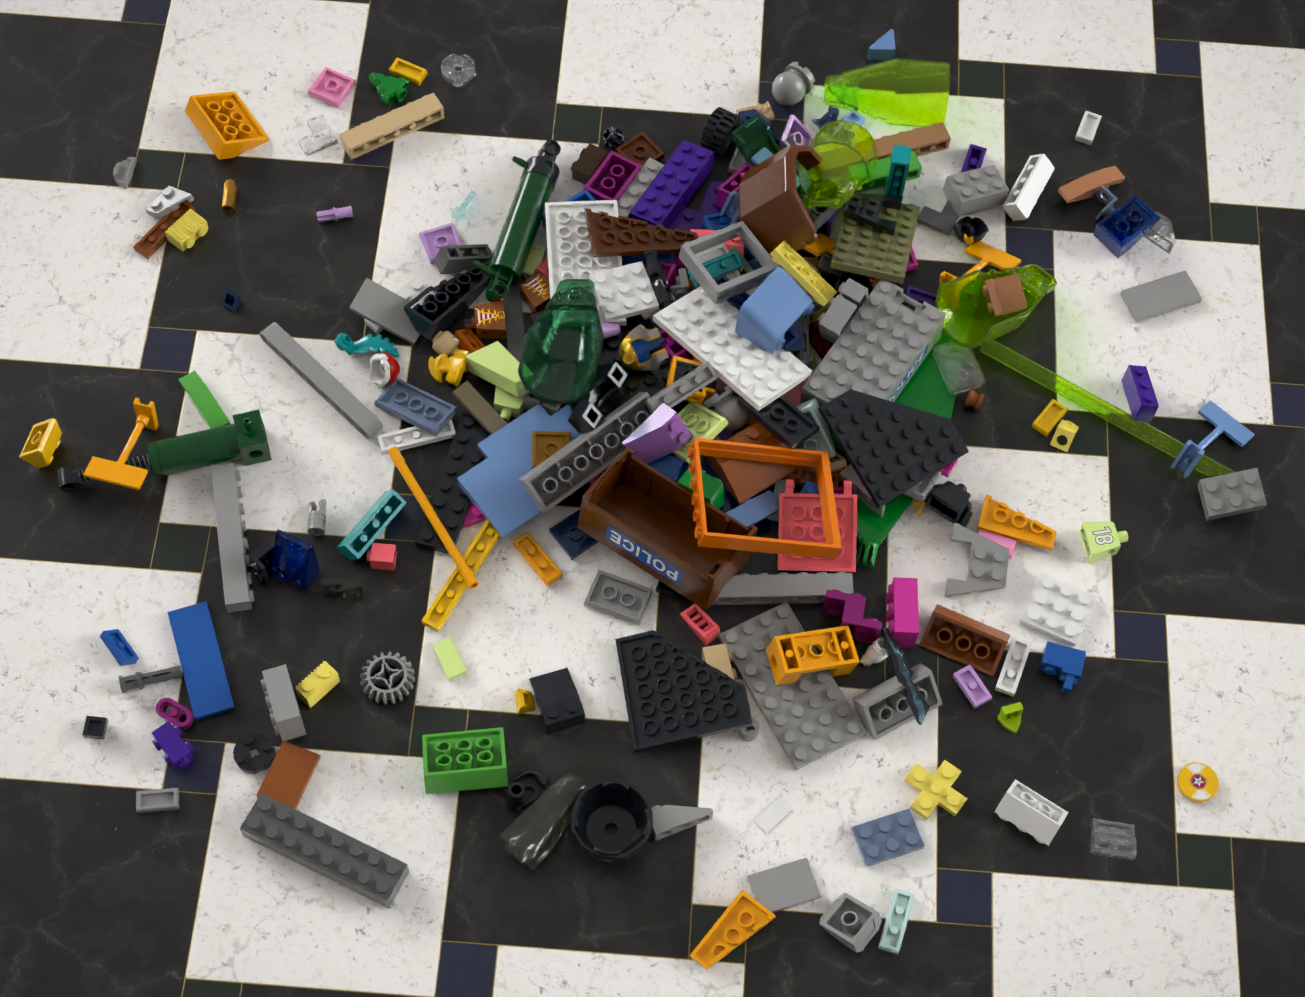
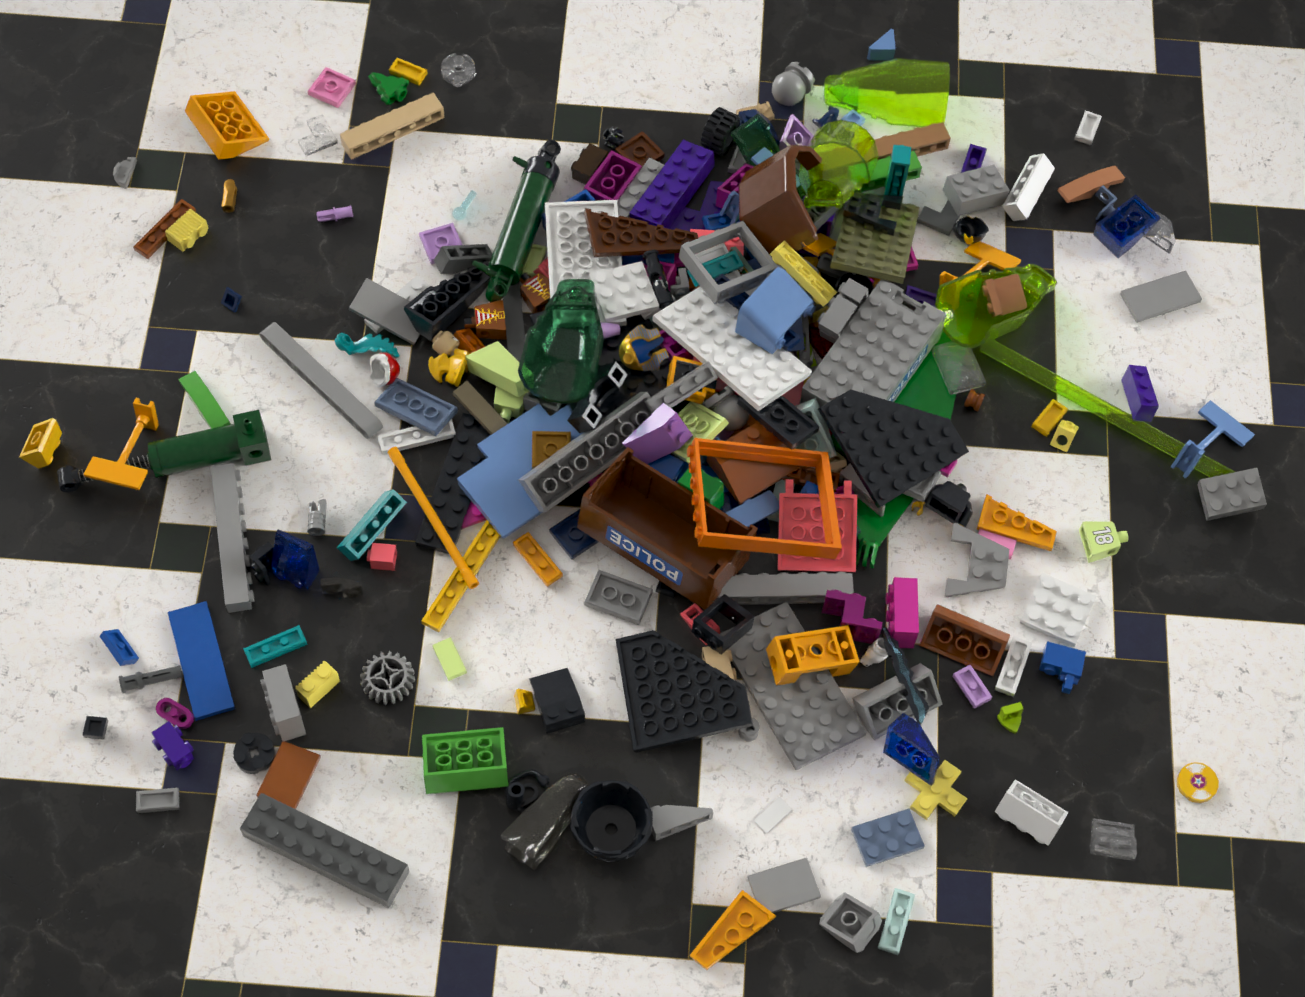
light grey wing [145,186,194,219] -> none
none -> teal tile [243,625,307,668]
none -> black window [691,594,755,655]
none -> clear blue slope [883,713,940,786]

